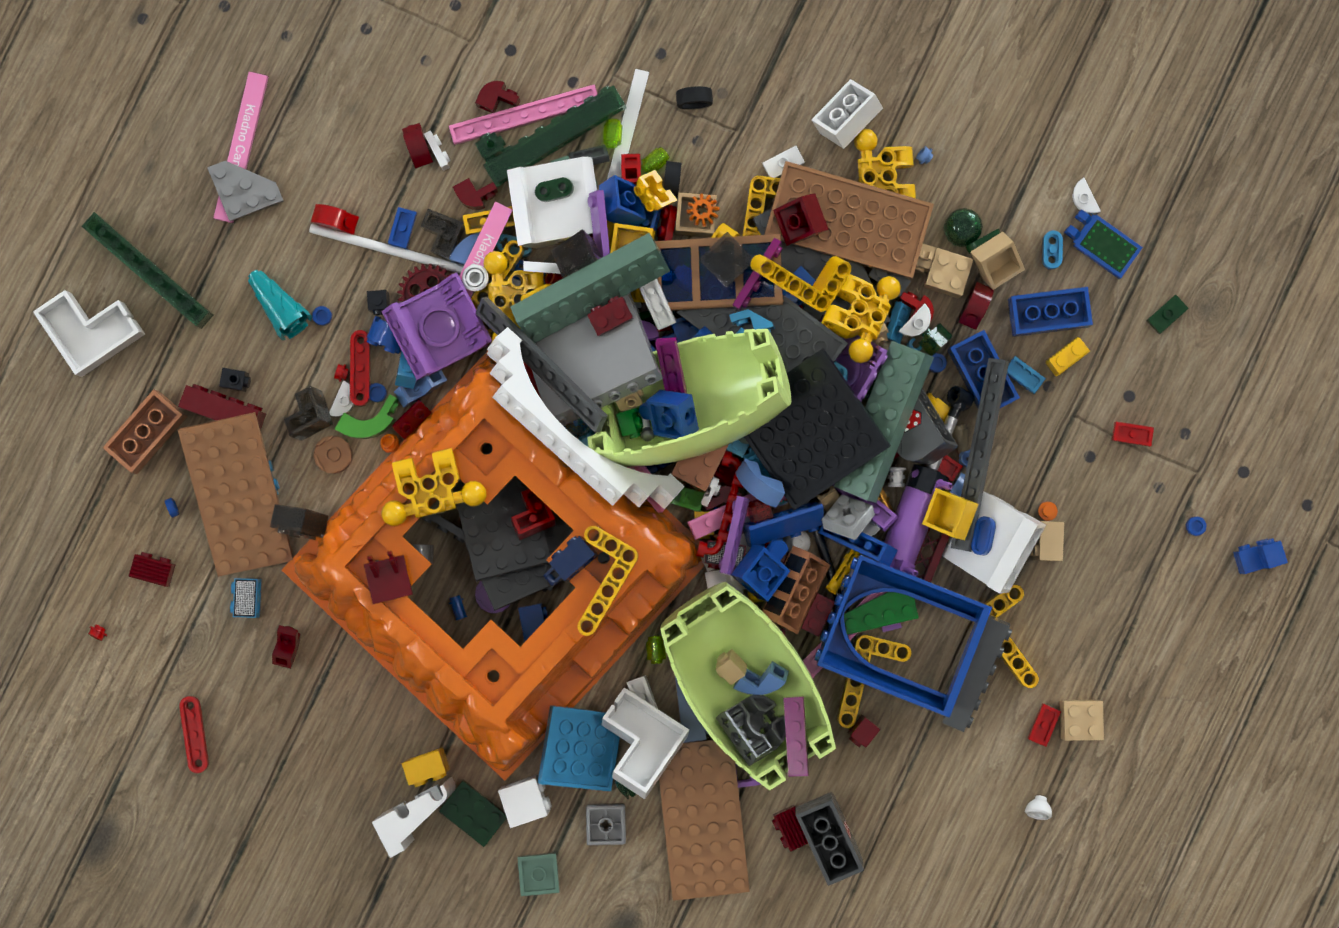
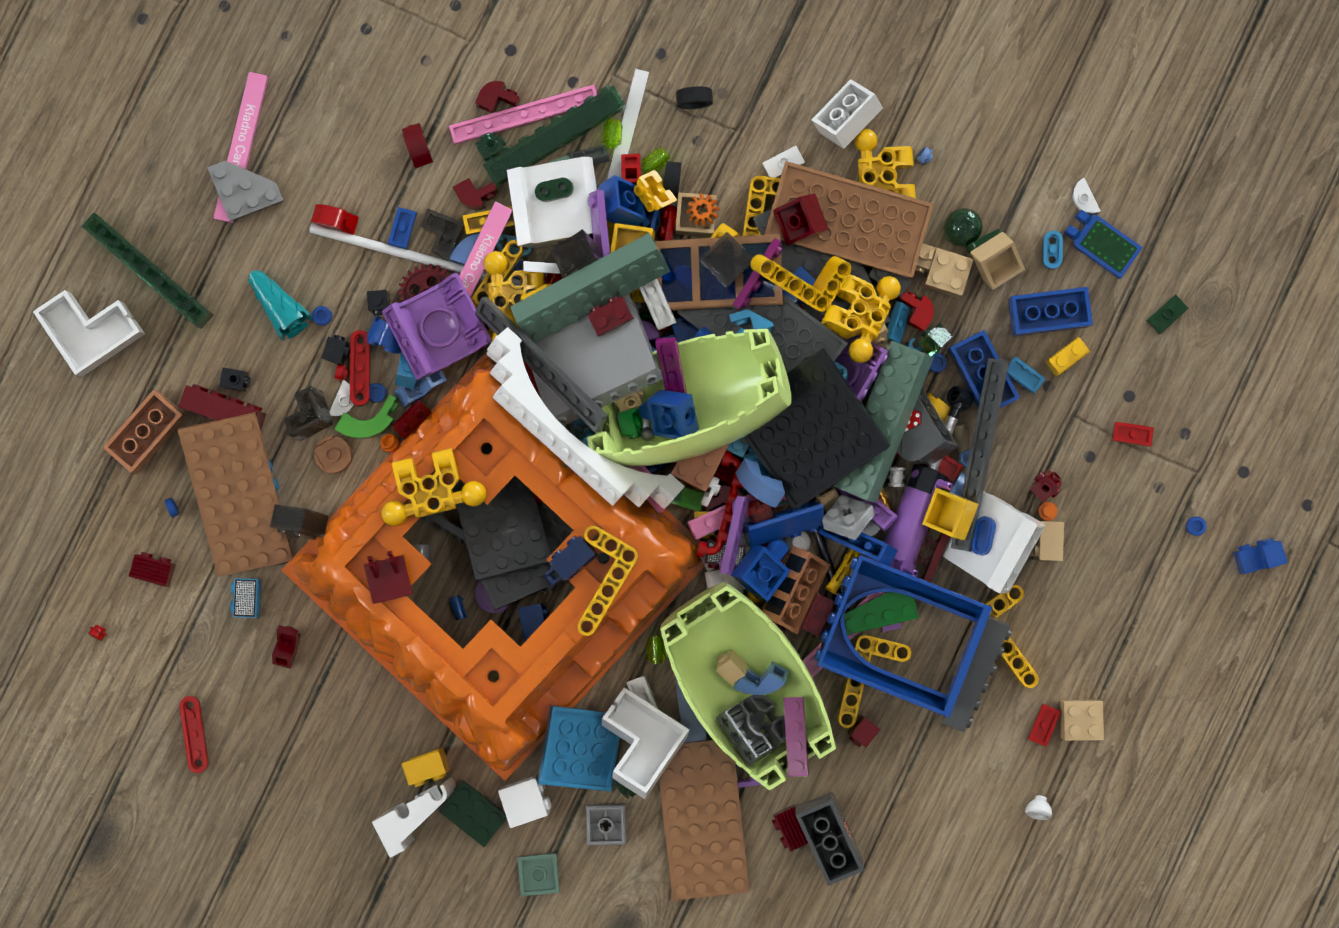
white plate [424,131,450,171] -> none
white brick [462,264,489,291] -> none
red brick [511,489,555,541] -> none
white plate [898,303,931,337] -> none
dark red brick [959,282,994,330] -> none
none -> black brick [322,335,350,365]
none -> dark red brick [1030,469,1062,503]

